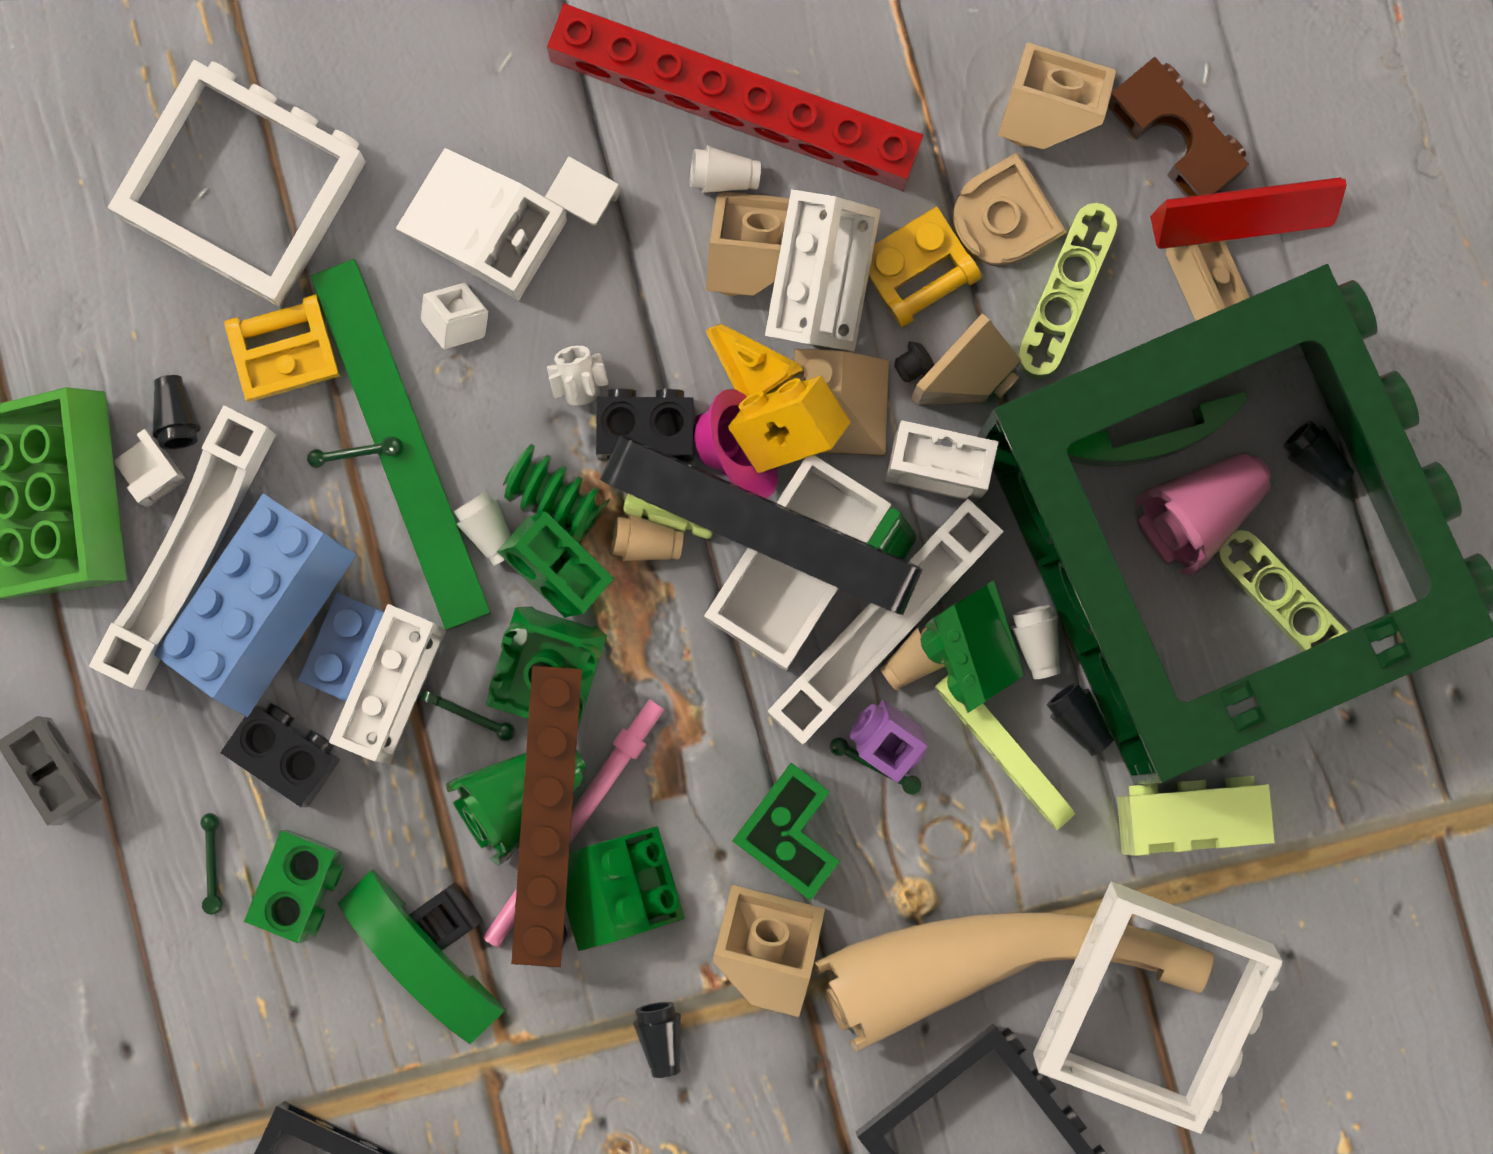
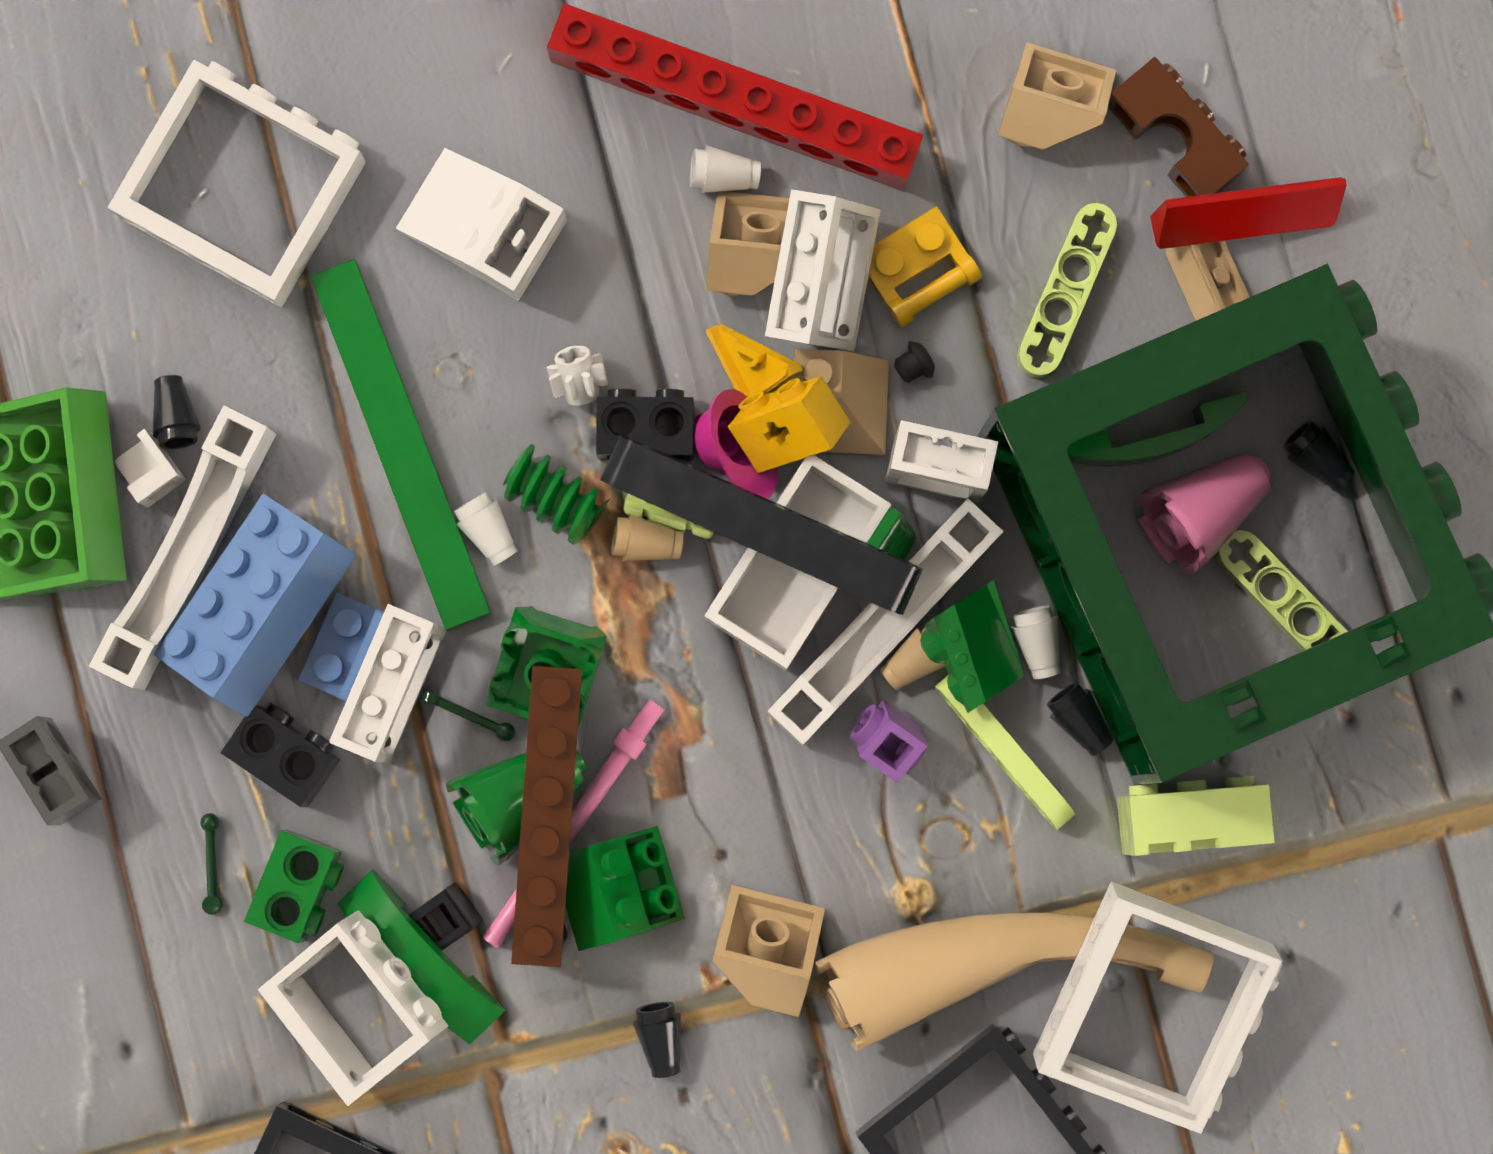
yellow plate [224,294,340,403] -> none
dark green hinge [307,437,403,468] -> none
white slope [421,282,489,350] -> none
green brick [497,511,614,618] -> none
white panel [545,156,621,226] -> none
green brick [732,763,840,901] -> none
dark green hinge [830,737,921,795] -> none
tan slope [911,313,1021,405] -> none
tan tile [953,152,1066,266] -> none
none -> white window [258,910,448,1106]

